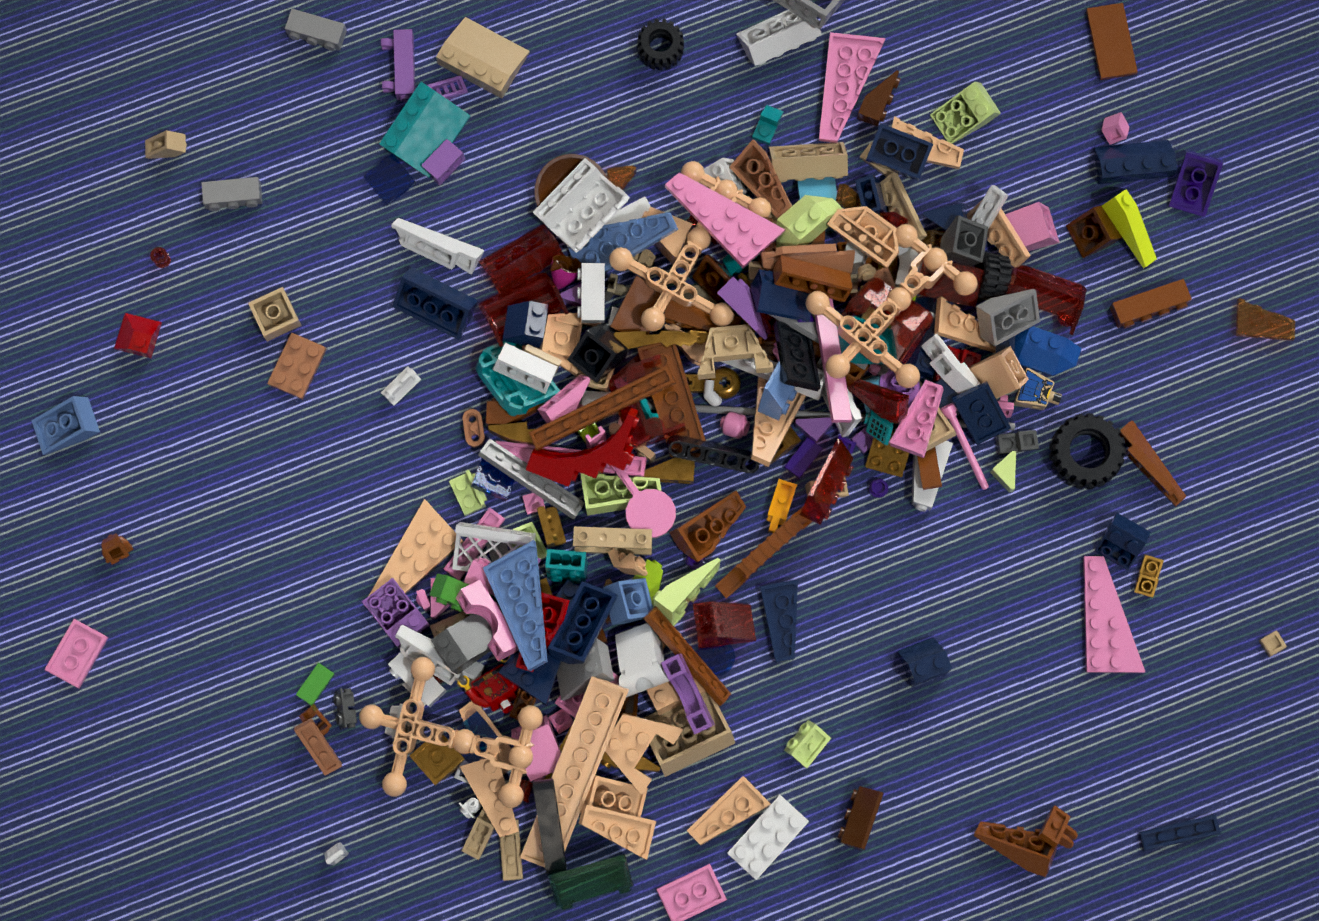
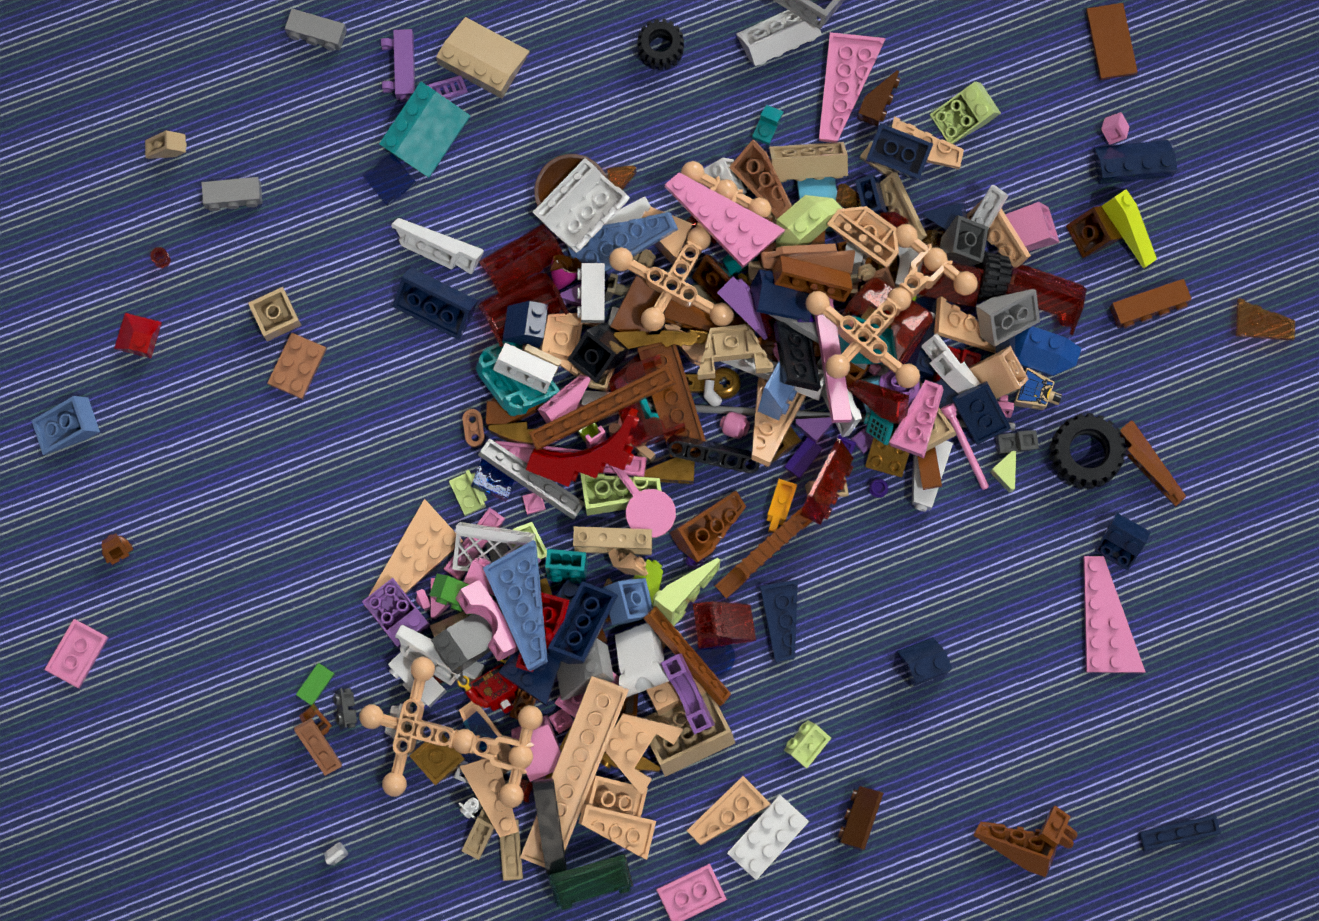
white hinge [381,366,421,406] -> none
medium lavender panel [422,139,465,185] -> none
pearl gold bracket [537,506,566,548] -> none
pearl gold slope [1134,554,1164,598] -> none
dark purple slope [1169,150,1223,217] -> none
tan tile [1259,630,1287,657] -> none

